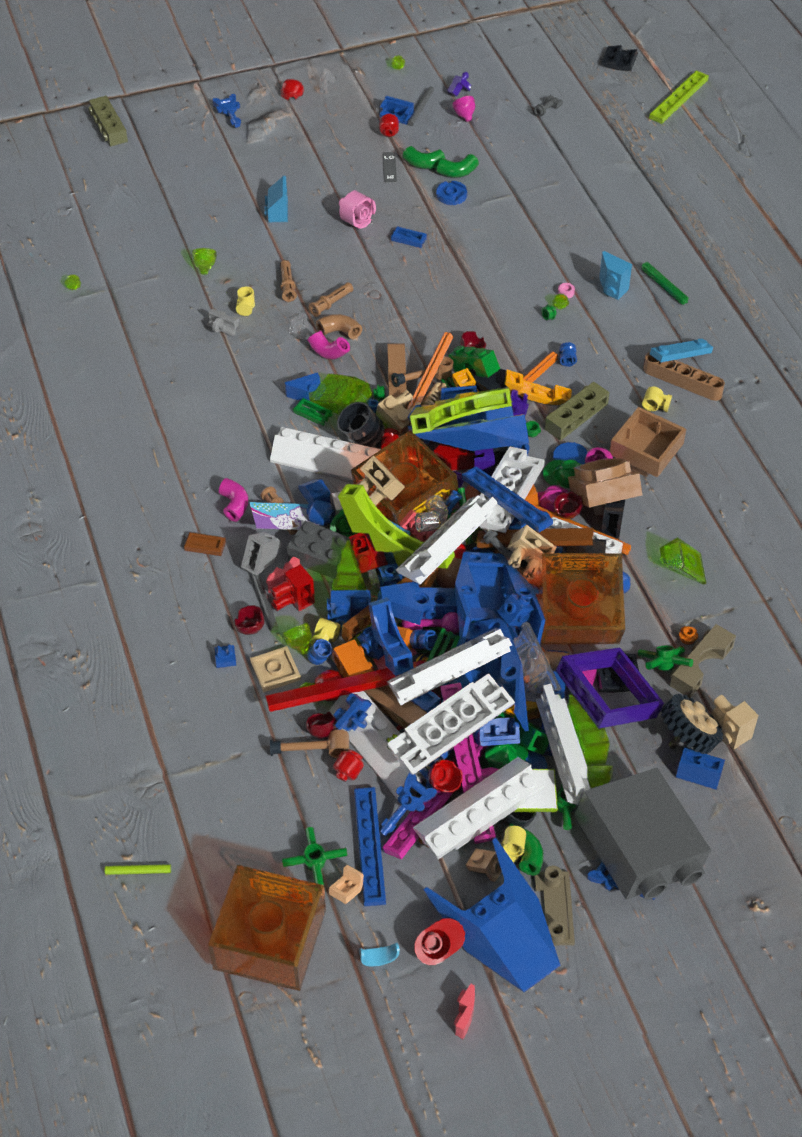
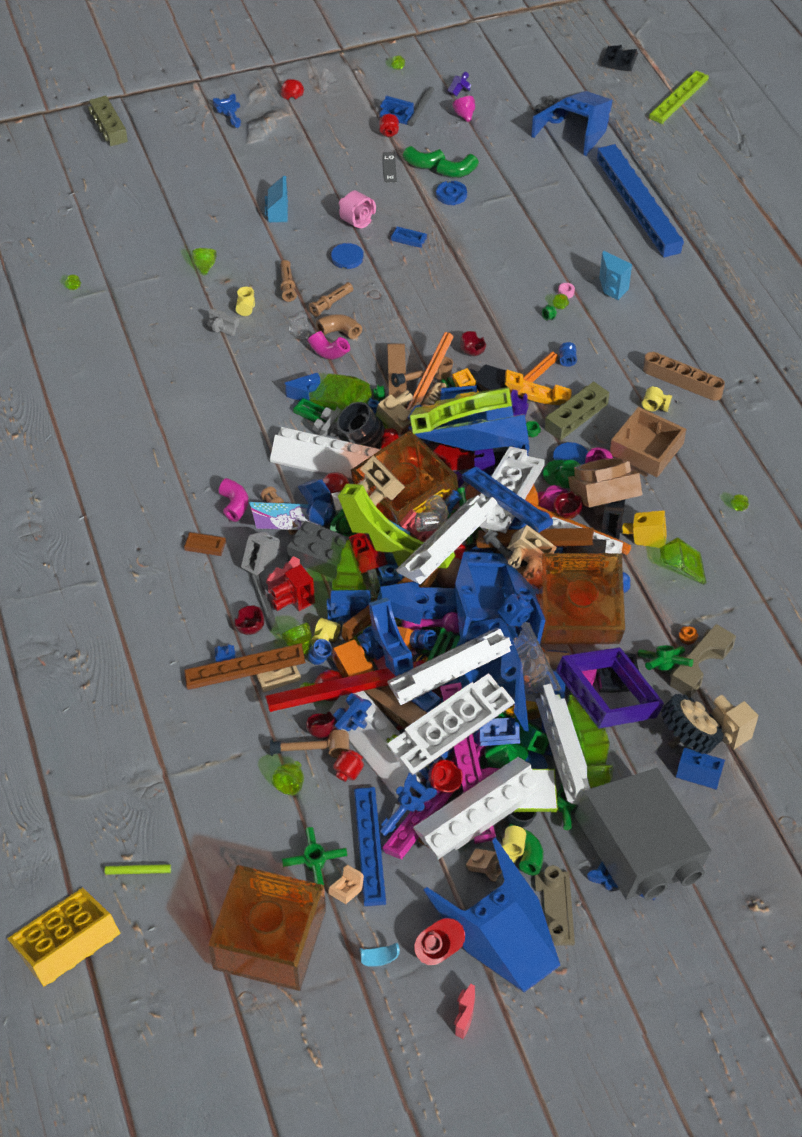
green arch [448,345,500,377] -> none
green axle [641,262,689,305] -> none
dark azure plate [650,339,713,362] -> none
none -> yellow slope [7,887,121,987]
none -> dark orange tile [184,643,306,690]
none -> clear neon green helmet [271,761,304,795]
none -> light grey hips [312,407,343,437]
none -> red hair [323,472,349,499]
none -> blue tile [331,243,364,269]
none -> blue windscreen [531,91,613,156]
none -> blue brick [597,144,684,258]
none -> yellow torso [623,511,667,548]
none -> clear neon green plate [731,494,749,511]

